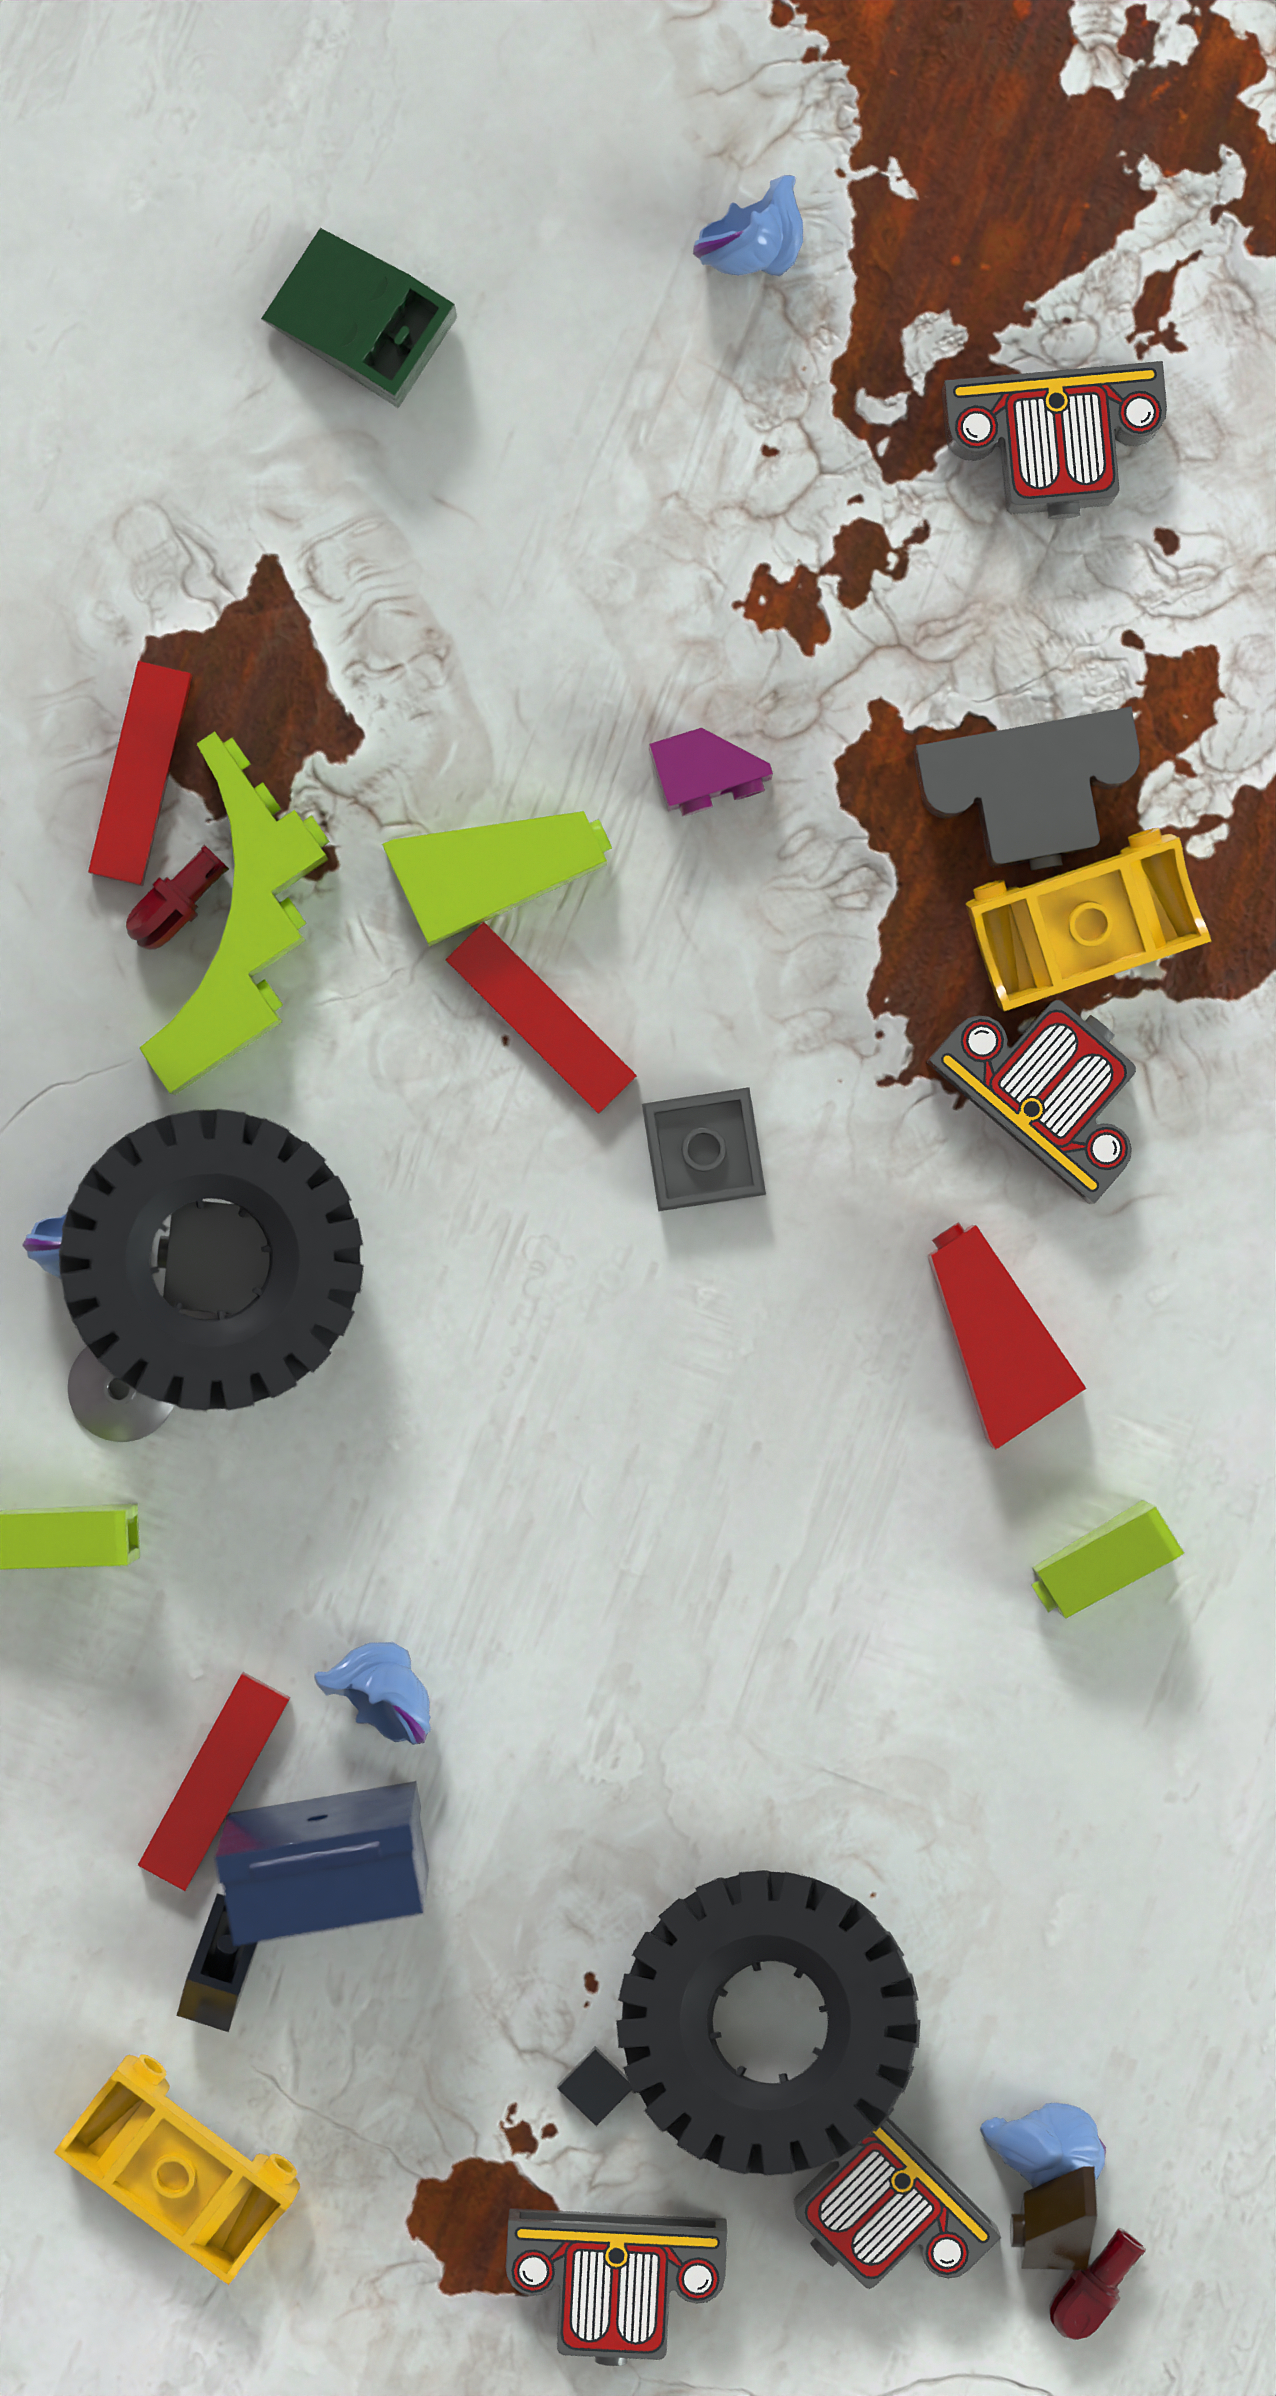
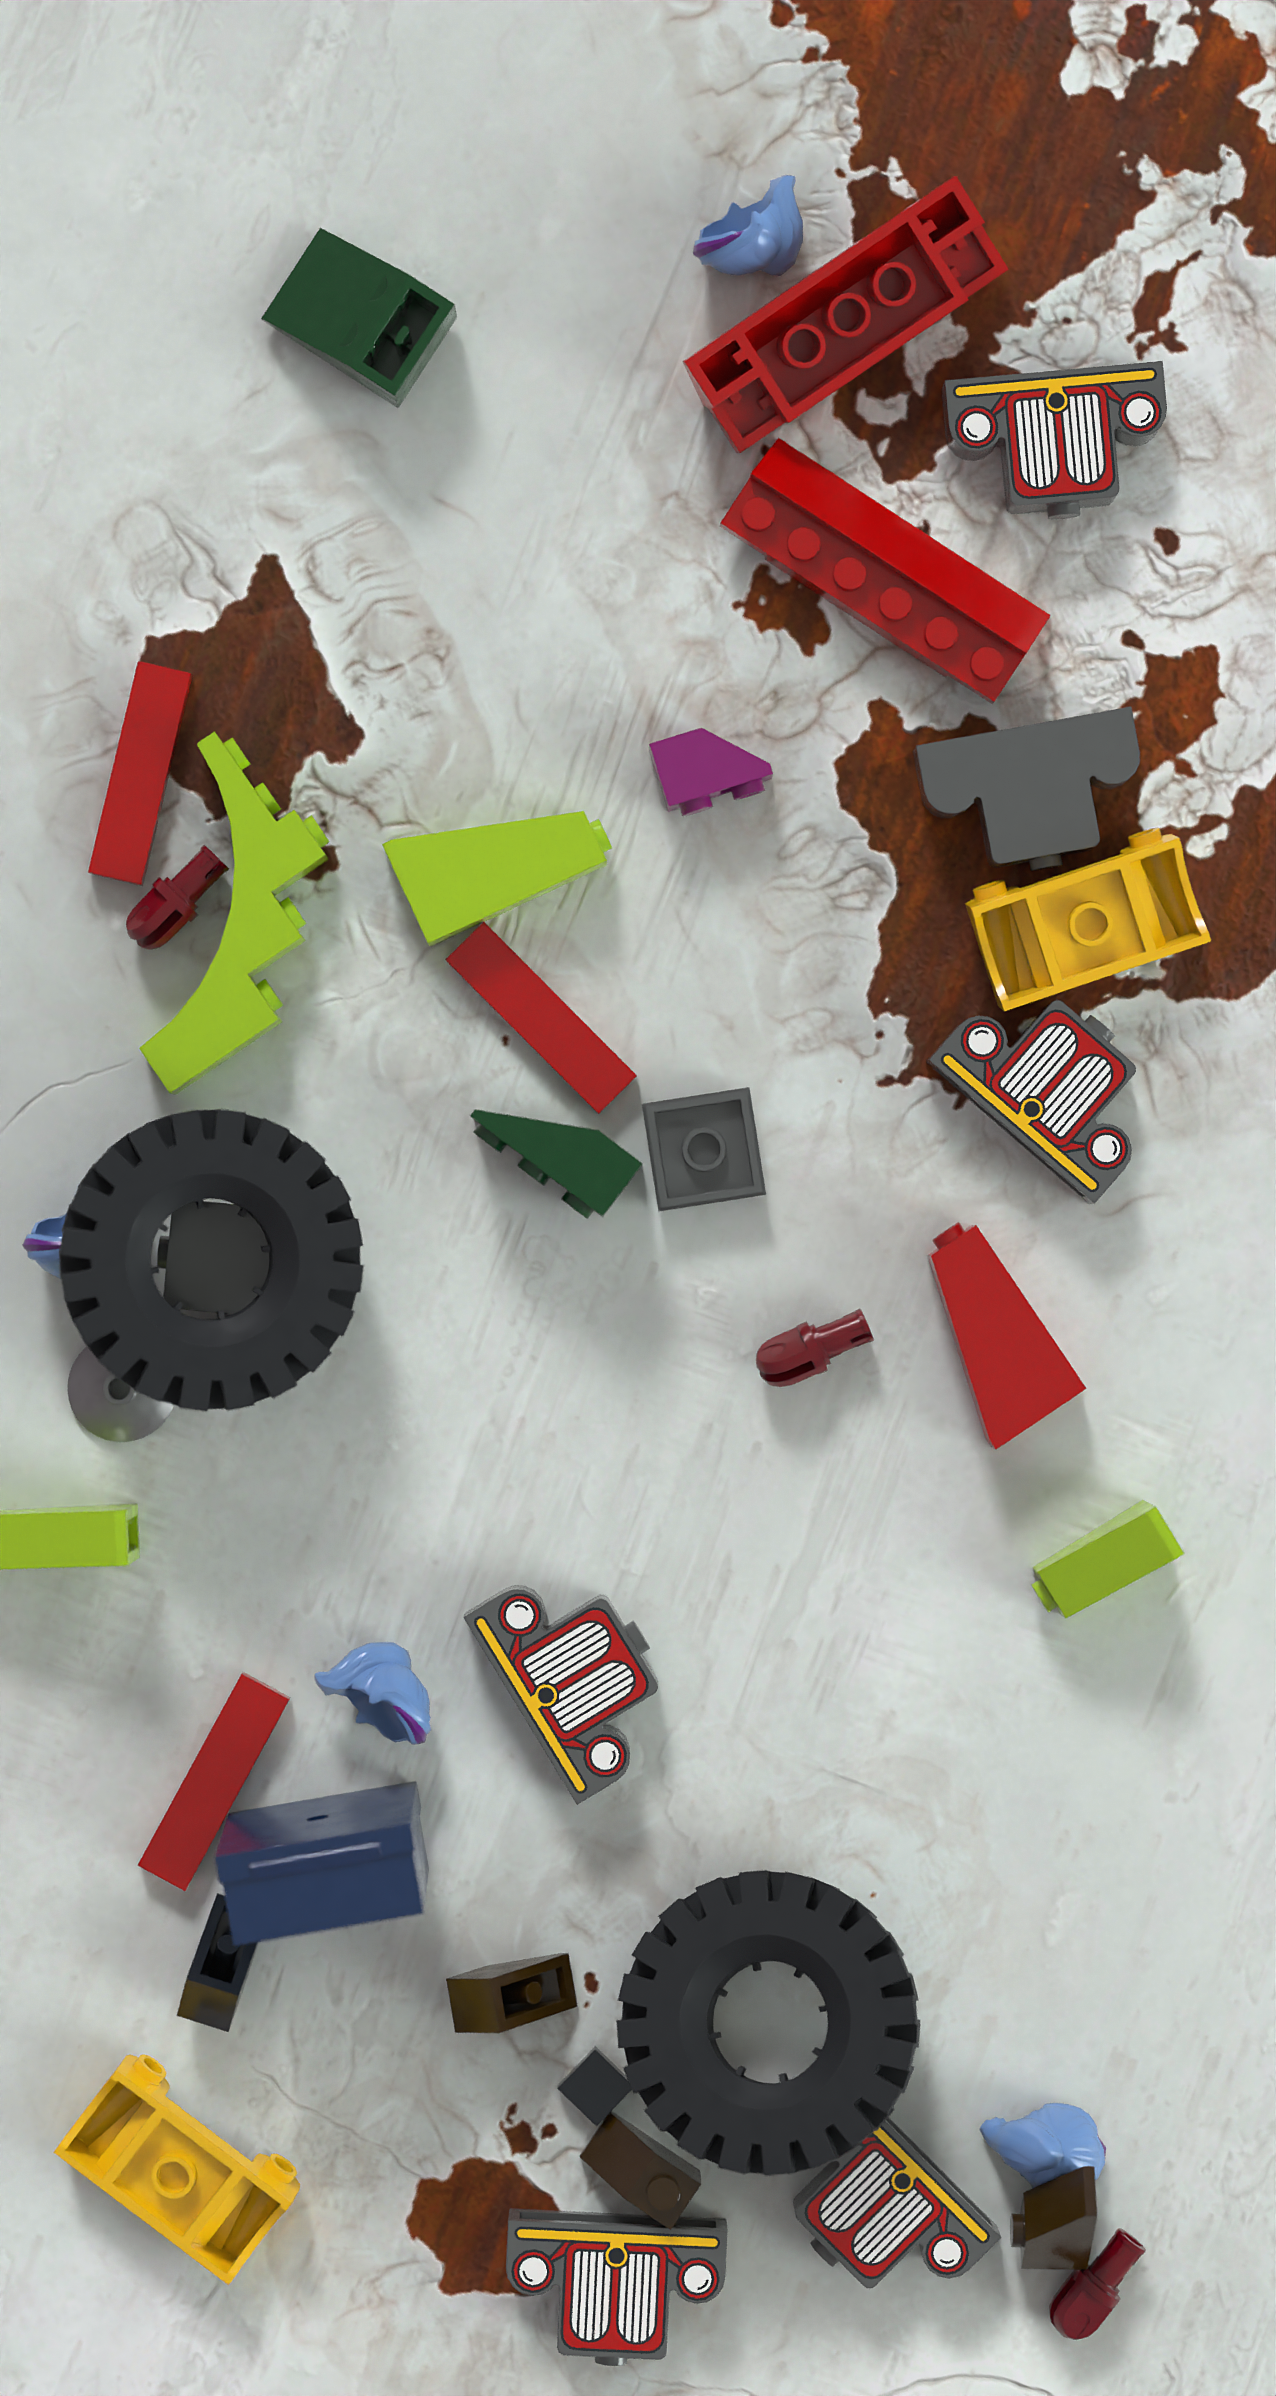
none -> dark brown slope [446,1953,577,2033]
none -> brick [463,1585,658,1805]
none -> dark green slope [470,1109,643,1219]
none -> dark brown slope [580,2111,701,2230]
none -> red slope [682,176,1009,453]
none -> red slope [720,438,1051,704]
none -> dark red arm [756,1309,874,1387]

